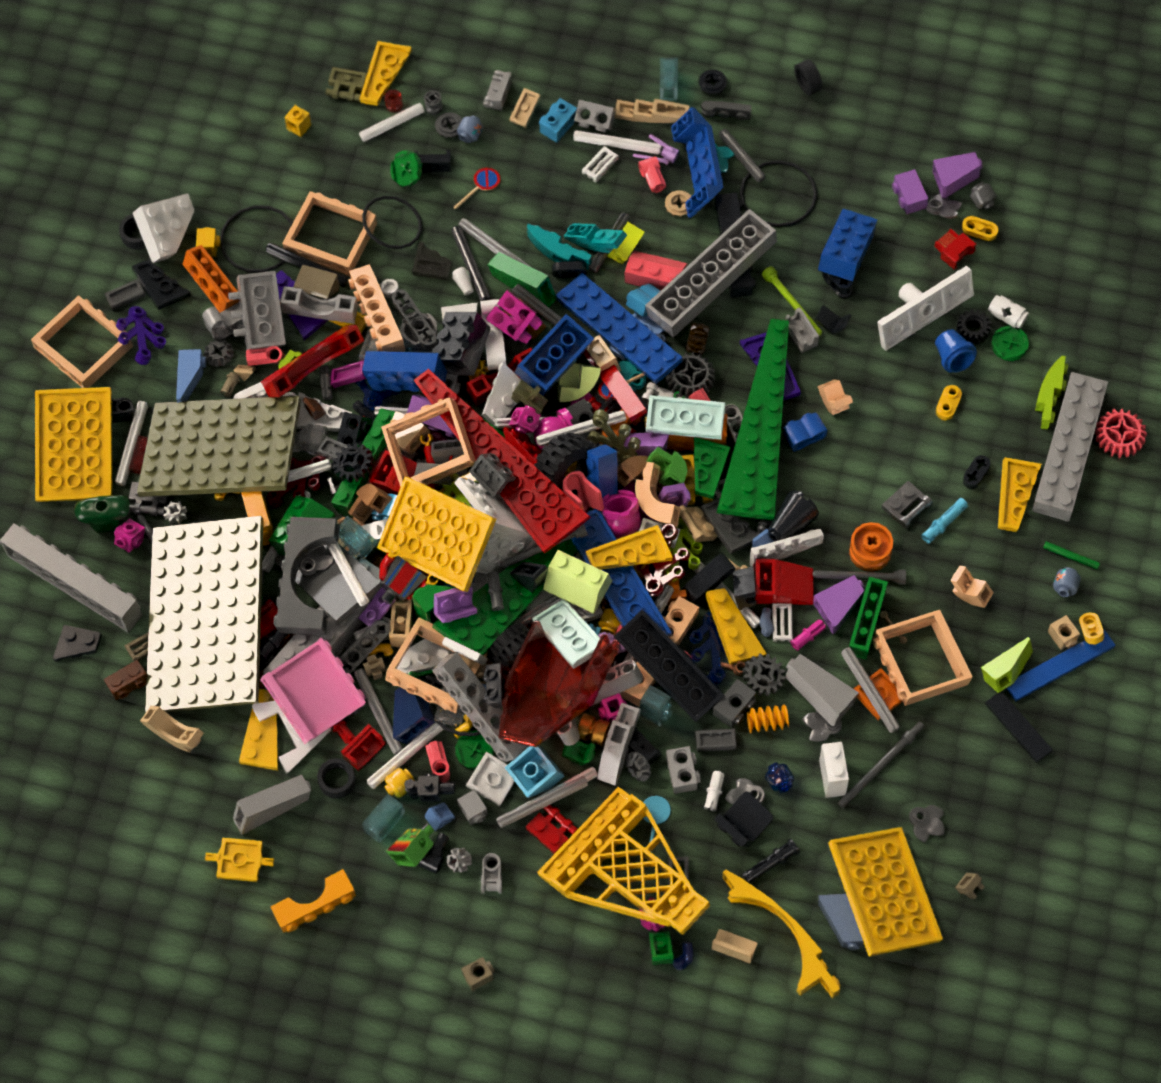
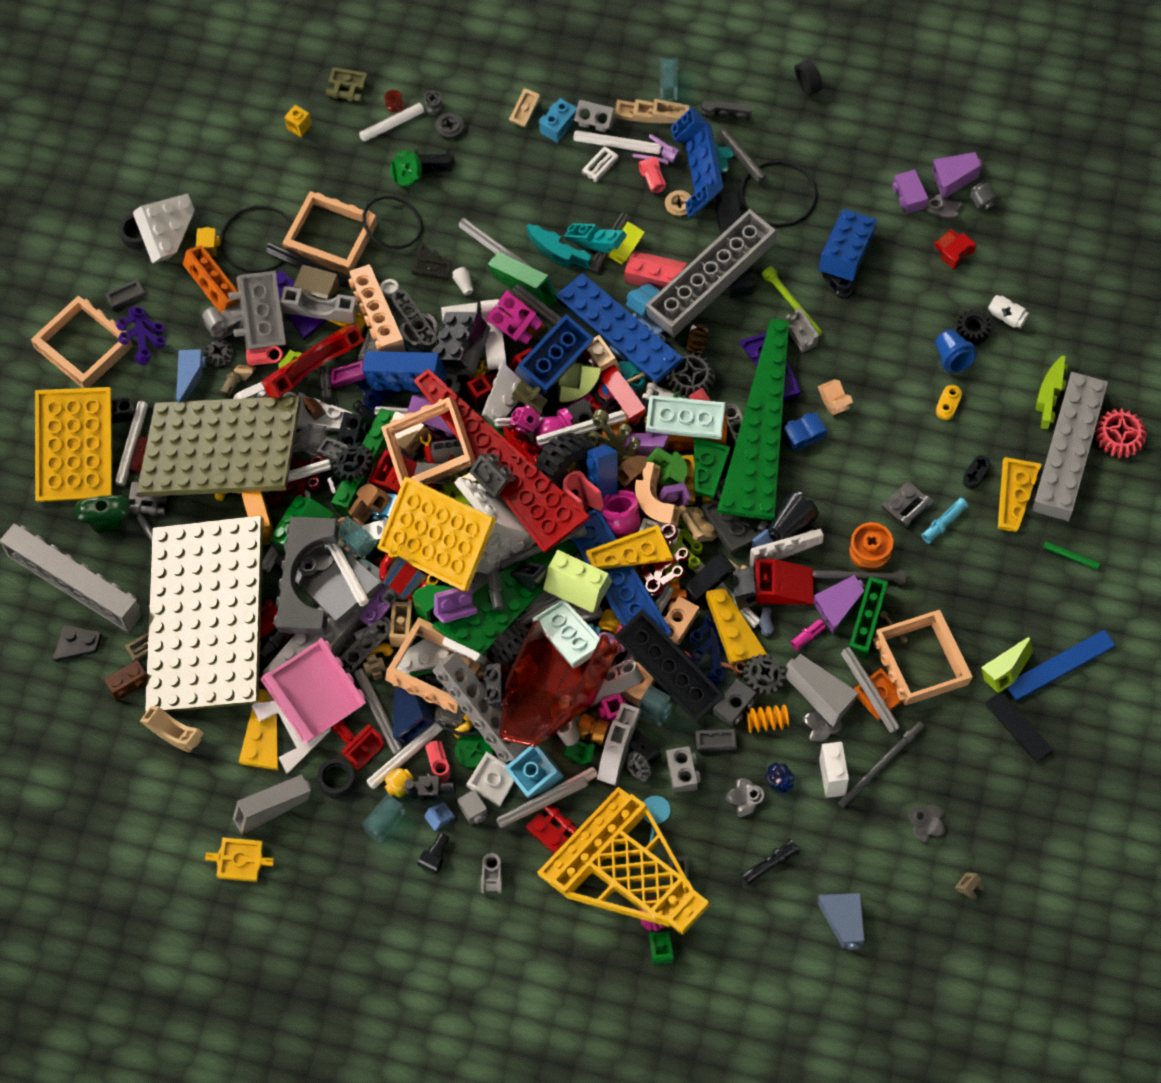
dark pink brick [114,519,145,553] -> none
black wing [132,259,191,310] -> none
white gear [163,501,187,525] -> none
light orange arch [271,869,356,933] -> none
yellow wing [360,41,412,106] -> none
bright green torso [386,823,434,867] -> none
light grey gear [447,848,472,873] -> none
black axle [451,226,491,301] -> none
piece [454,168,500,209] -> none
sand blue head [457,116,483,143] -> none
dark tan brick [461,957,495,991] -> none
light grey hinge [483,70,512,111] -> none
black beam [552,261,587,278] -> none
clear blue arm [673,942,693,970] -> none
black gear [699,69,727,95] -> none
white axle [704,771,724,811] -> none
tan panel [712,929,757,963] -> none
black bracket [714,791,774,847] -> none
yellow slope [722,870,841,999] -> none
white tile [772,603,793,642] -> none
black bracket [814,305,852,335] -> none
yellow plate [828,827,943,956] -> none
white plate [877,266,974,351] -> none
light nougat brick [951,566,994,608] -> none
yellow plate [962,216,998,241] -> none
green tile [991,326,1029,361] -> none
tan brick [1048,615,1080,650] -> none
sand blue head [1053,567,1081,597] -> none
yellow plate [1079,612,1104,644] -> none

